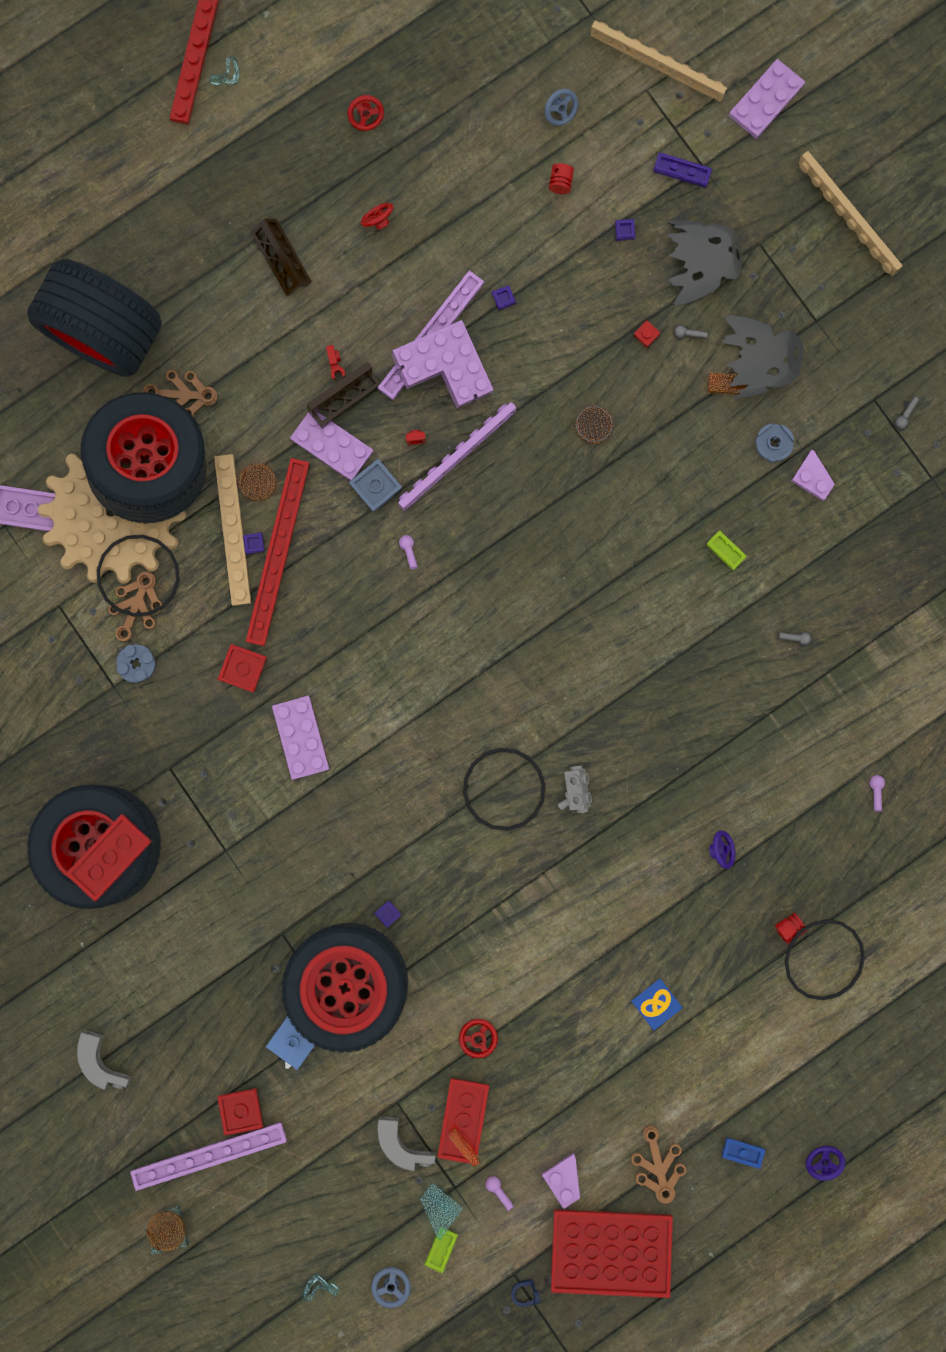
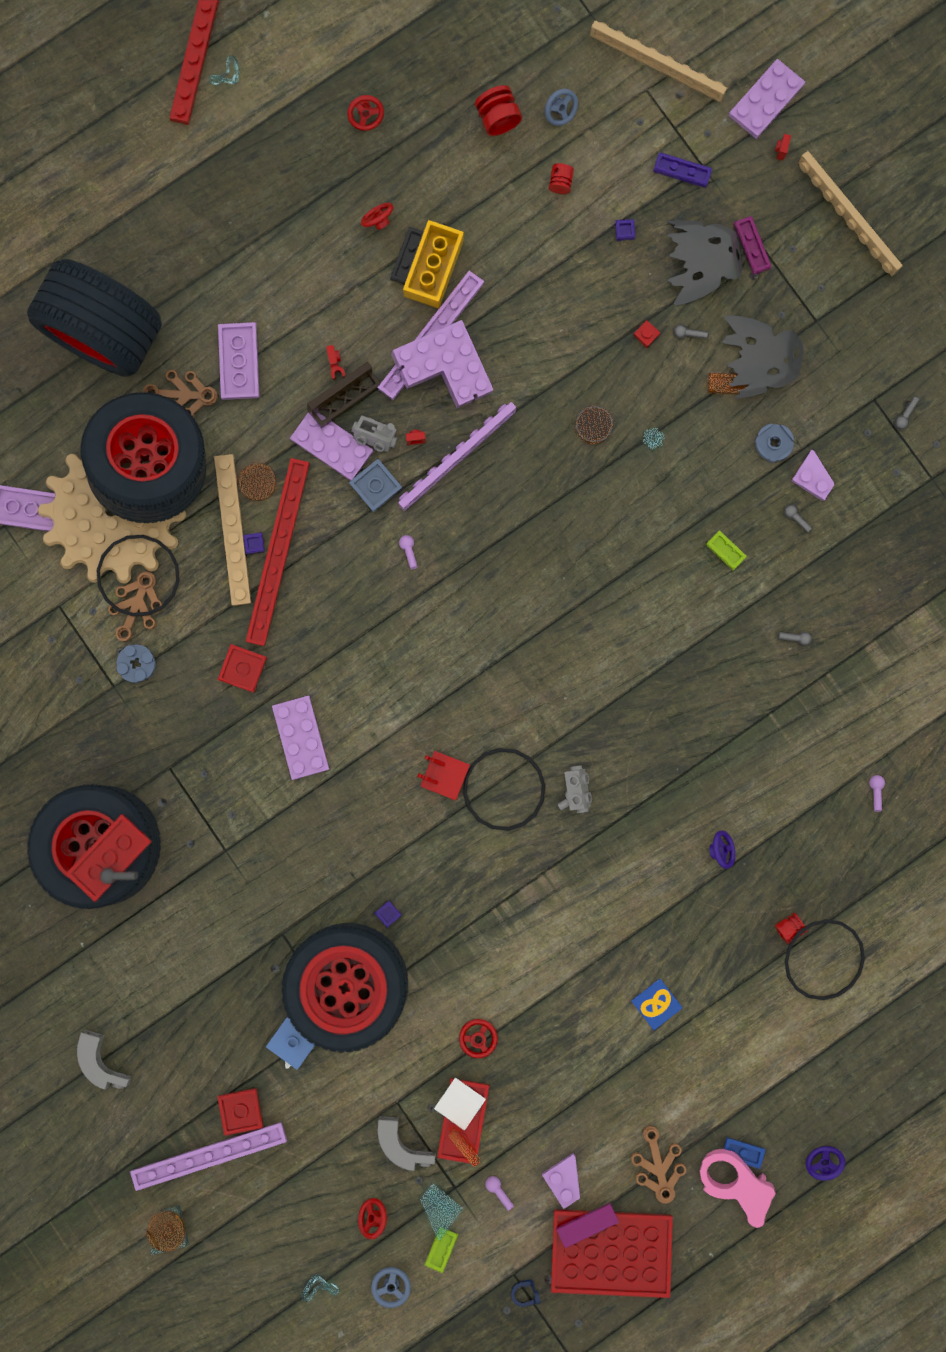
dark brown fence [251,218,312,296] -> none
dark purple tile [491,285,516,311] -> none
none -> dark grey bar [100,868,138,884]
none -> lavender plate [218,322,260,400]
none -> light grey brick [351,416,398,452]
none -> red piece [358,1198,387,1240]
none -> black tile [390,227,424,285]
none -> yellow brick [403,220,464,309]
none -> red plate [417,751,470,800]
none -> white sticker [434,1078,486,1130]
none -> red wheel [475,85,523,136]
none -> magenta tile [556,1202,619,1248]
none -> clear light blue plant [643,428,664,450]
none -> bright pink animal [700,1149,775,1228]
none -> magenta tile [733,216,772,275]
none -> red plate [775,134,791,161]
none -> flat silver bar [783,504,813,534]

